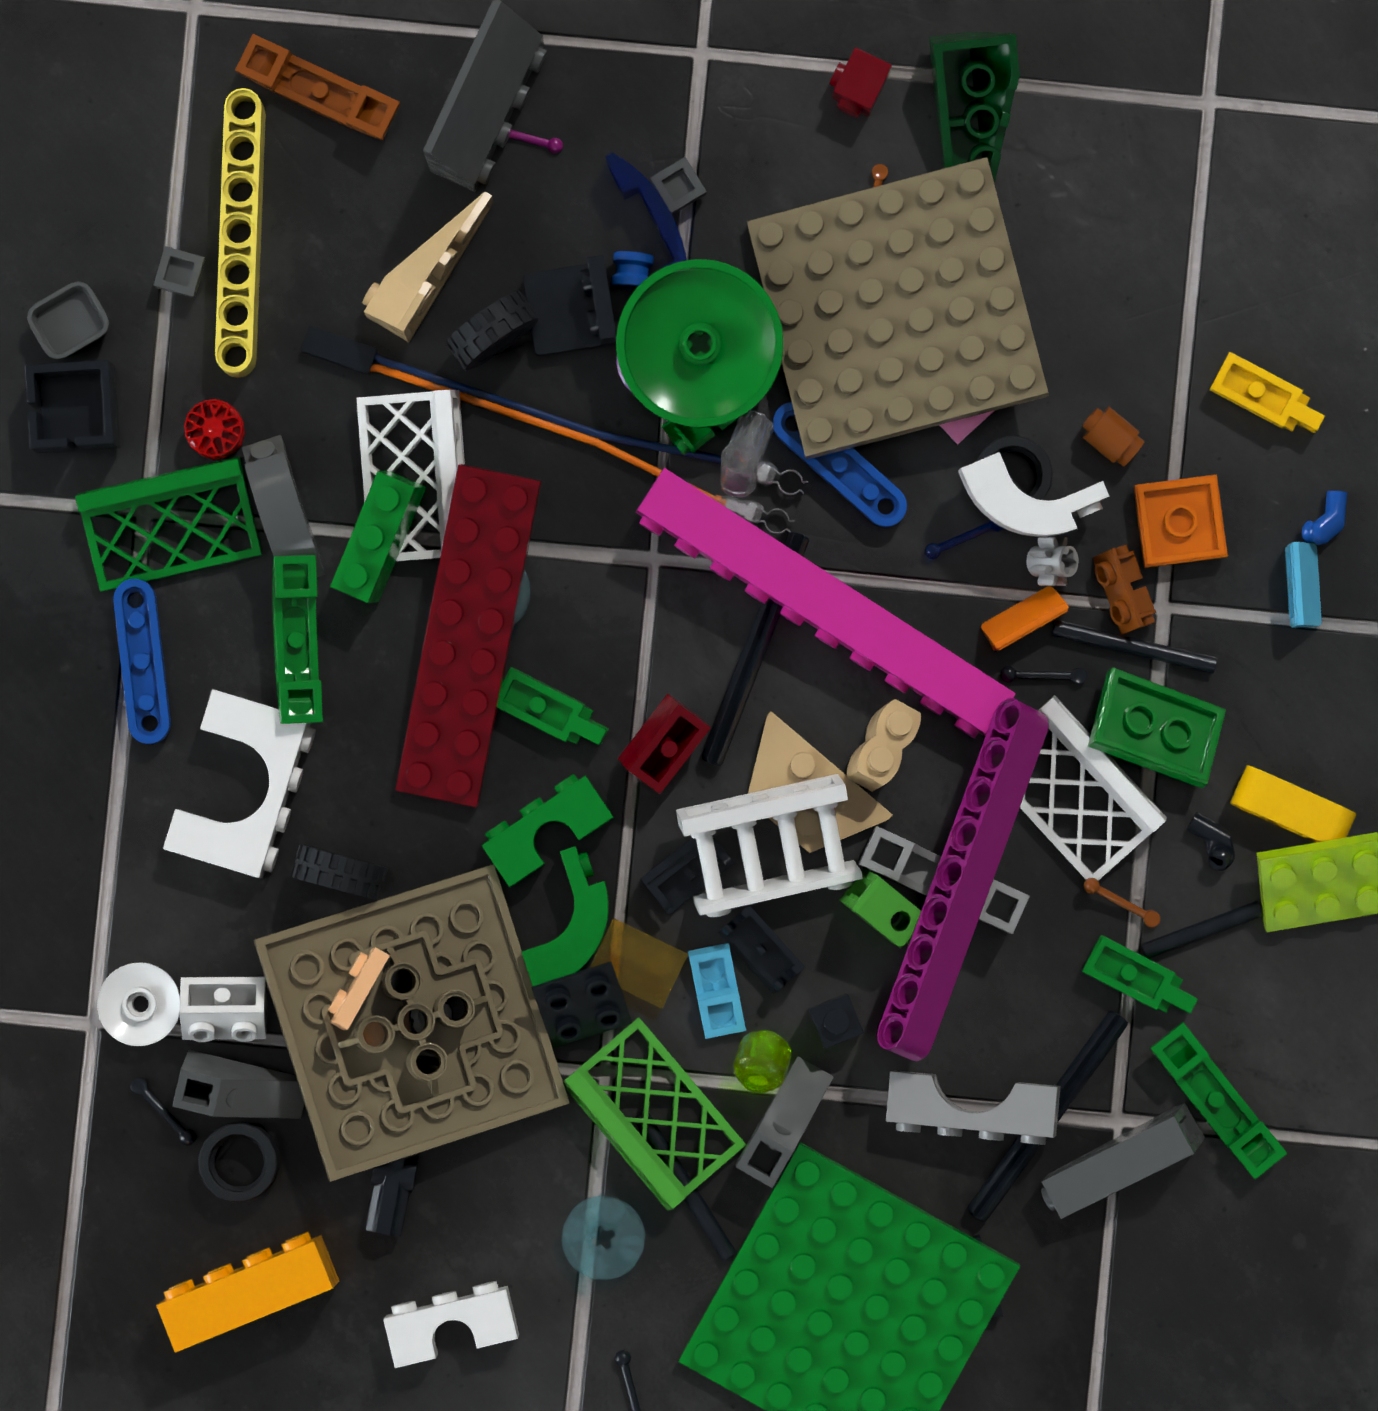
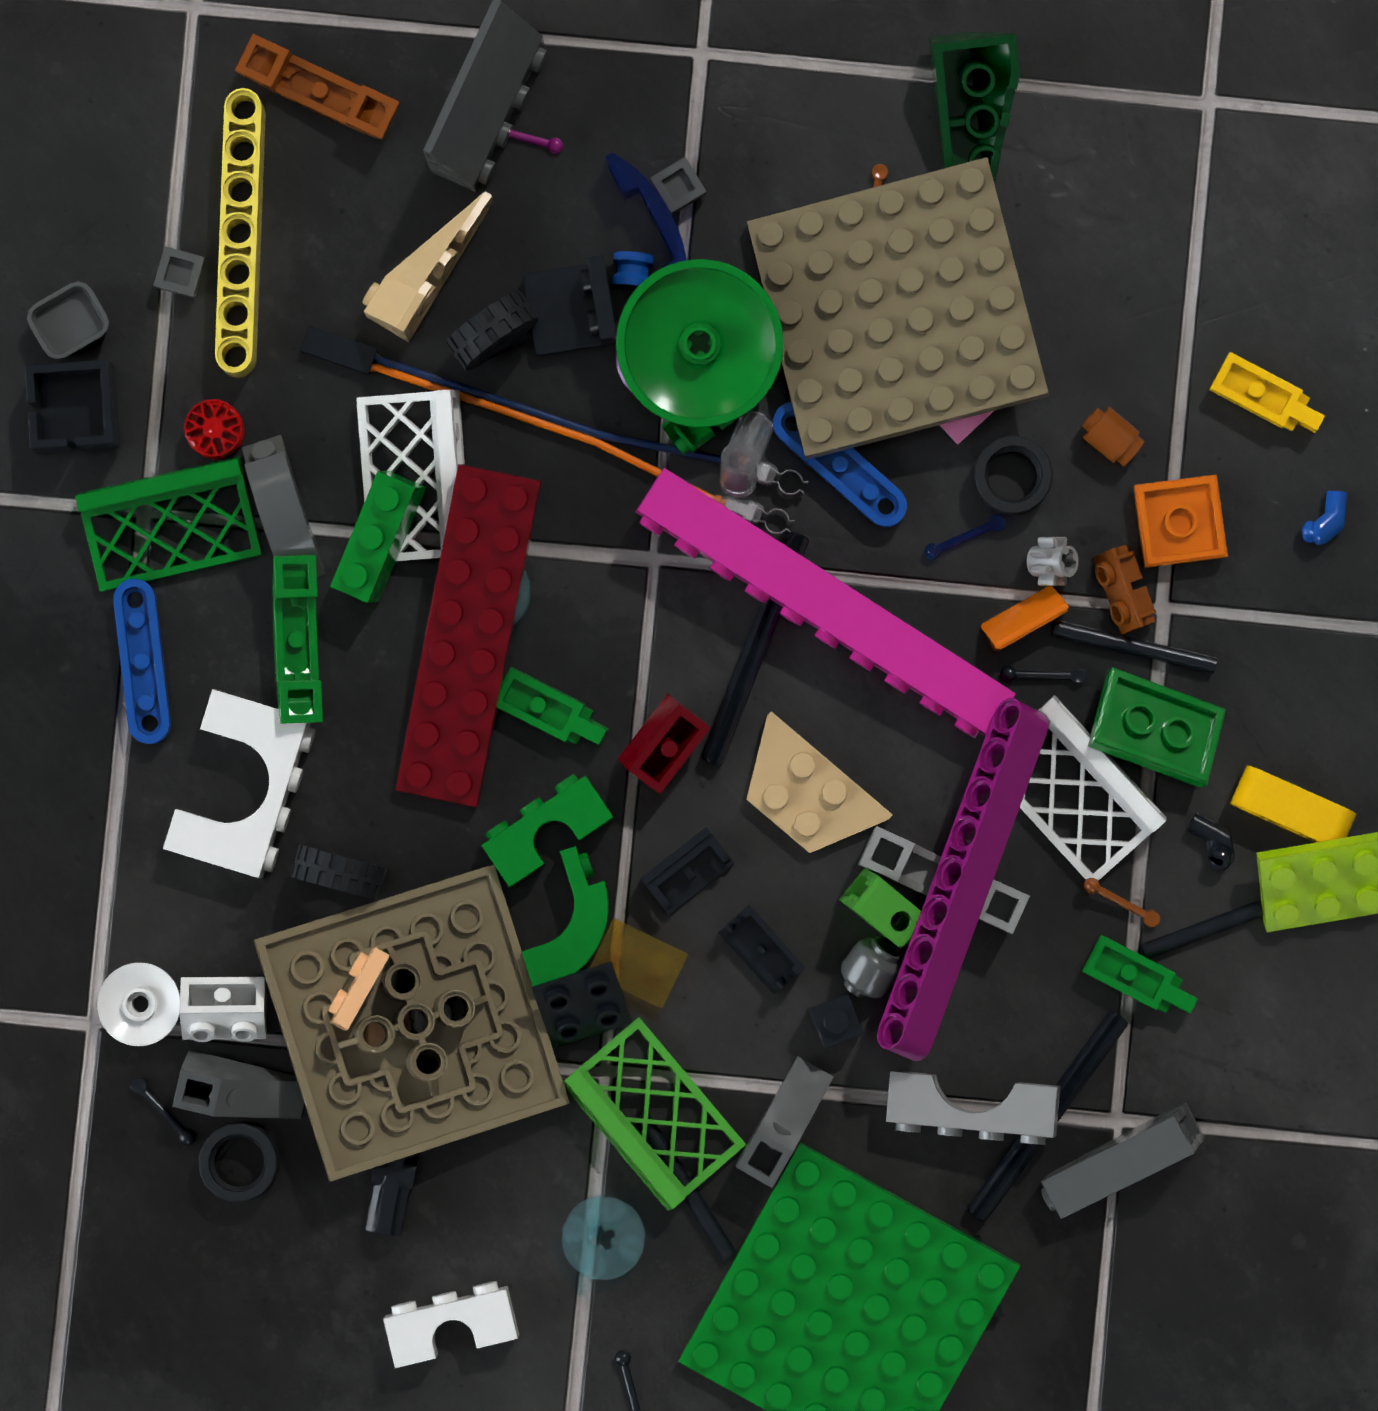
light orange brick [156,1232,339,1353] -> none
white fence [676,774,863,917] -> none
medium azure slope [688,943,746,1039] -> none
clear neon green head [734,1030,791,1093] -> none
dark red brick [829,47,892,117] -> none
tan brick [847,699,921,792] -> none
white arch [958,452,1109,537] -> none
green slope [1150,1022,1287,1179] -> none
medium azure slope [1285,542,1322,628] -> none
none -> dark grey head [841,936,902,998]

